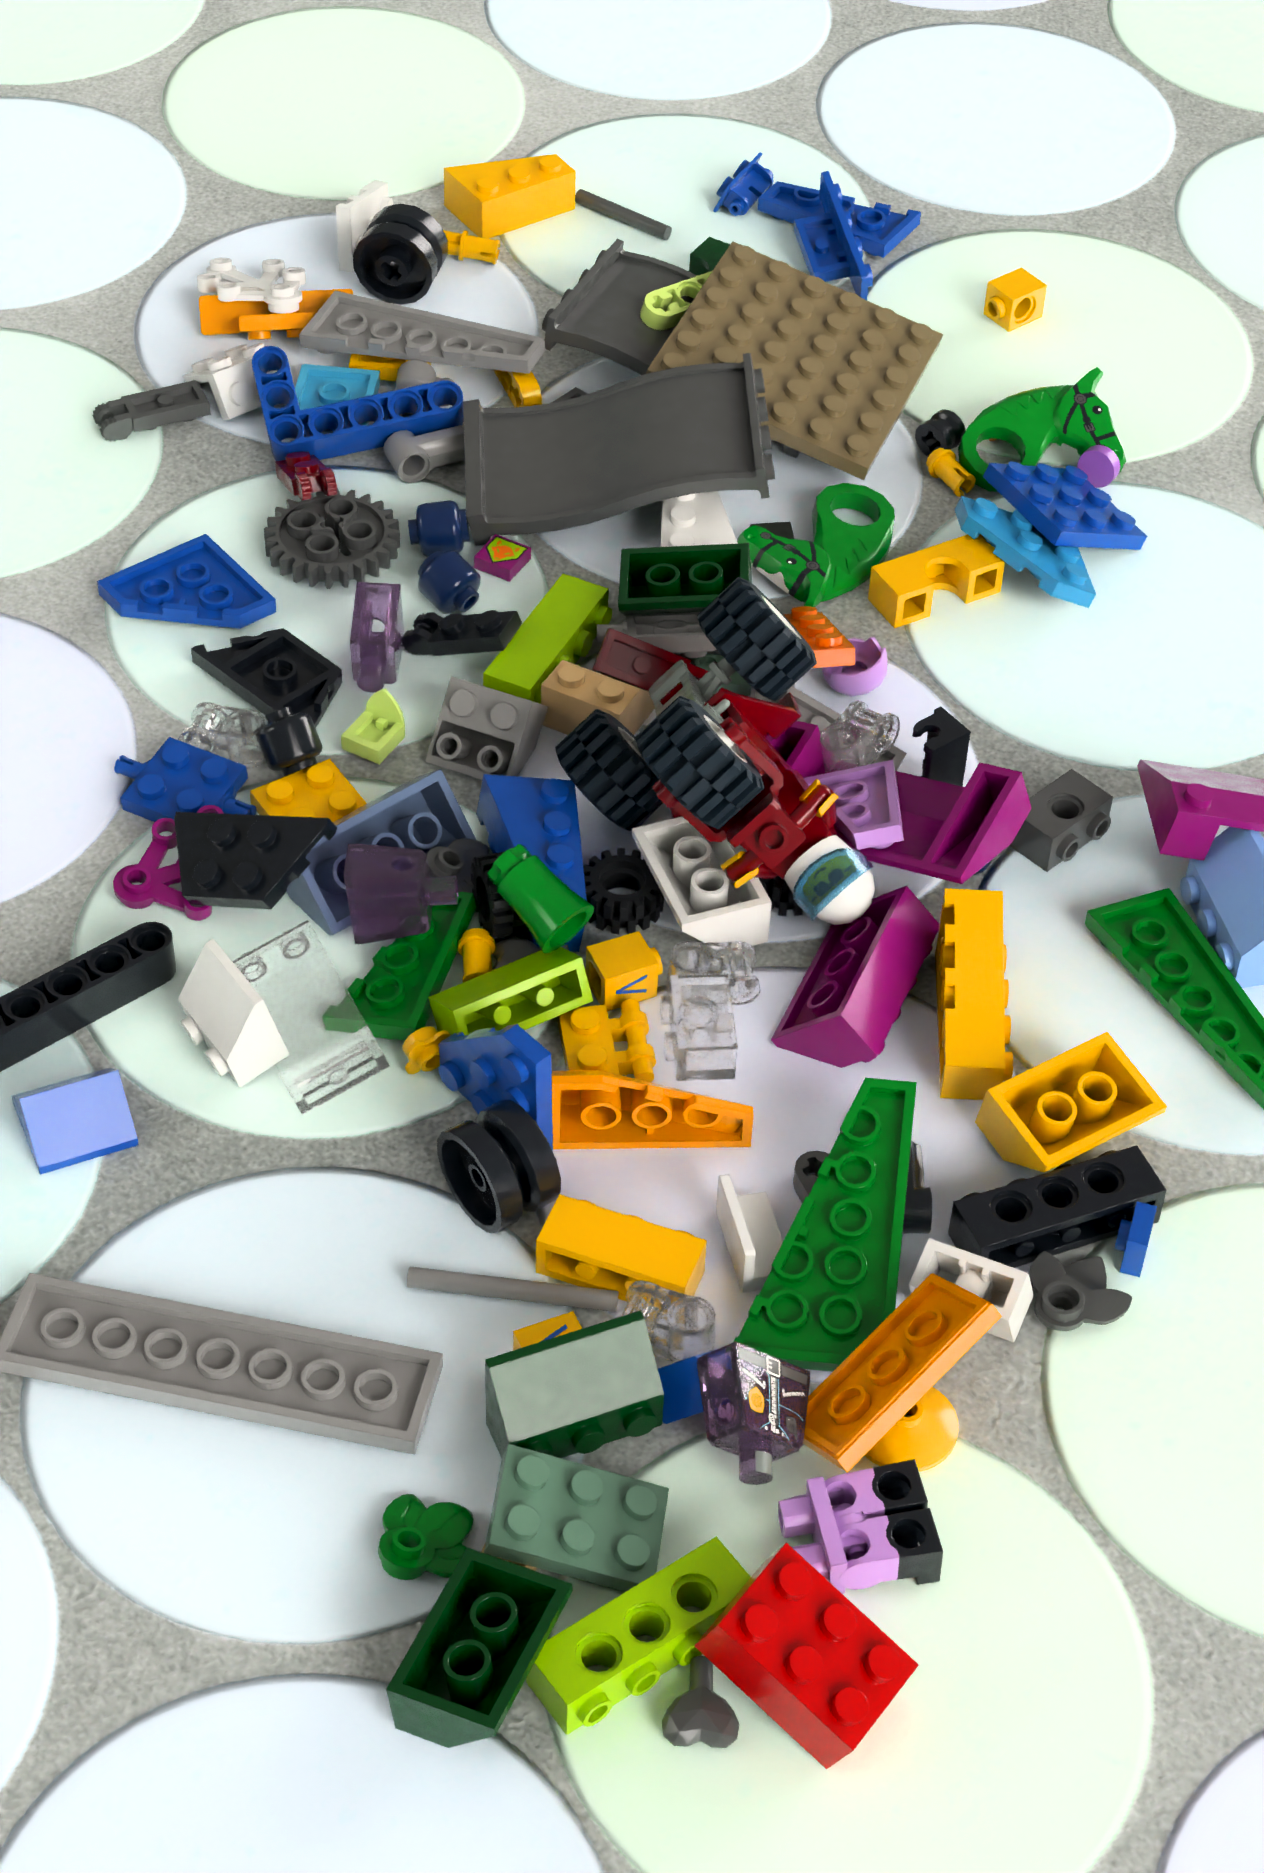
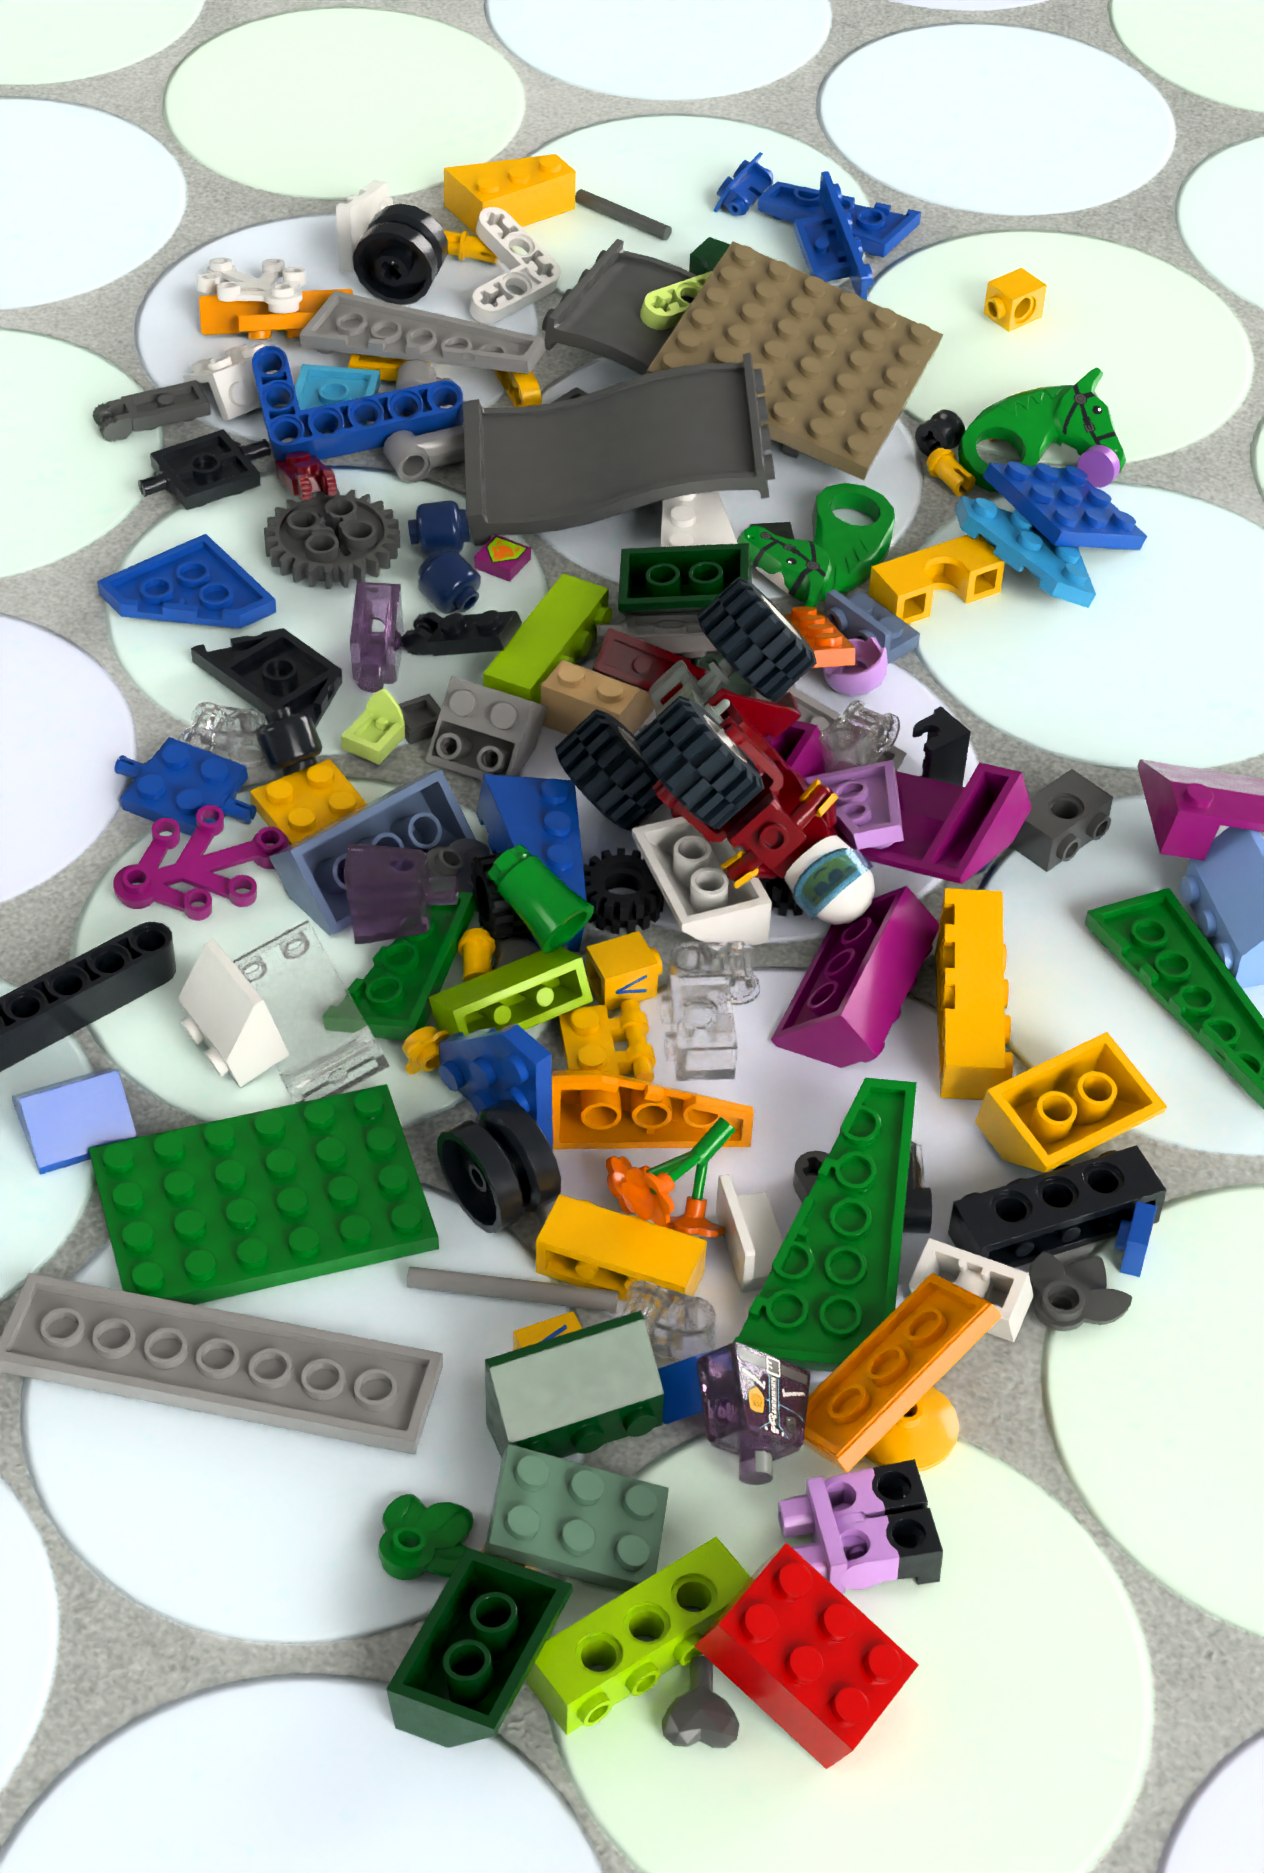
black wing [174,812,337,910] -> none
none -> green plate [89,1084,439,1305]
none -> black plate [138,429,271,510]
none -> dark grey tile [399,693,441,745]
none -> white beam [469,207,561,324]
none -> orange plant [606,1116,736,1237]
none -> sand blue bracket [824,589,920,664]

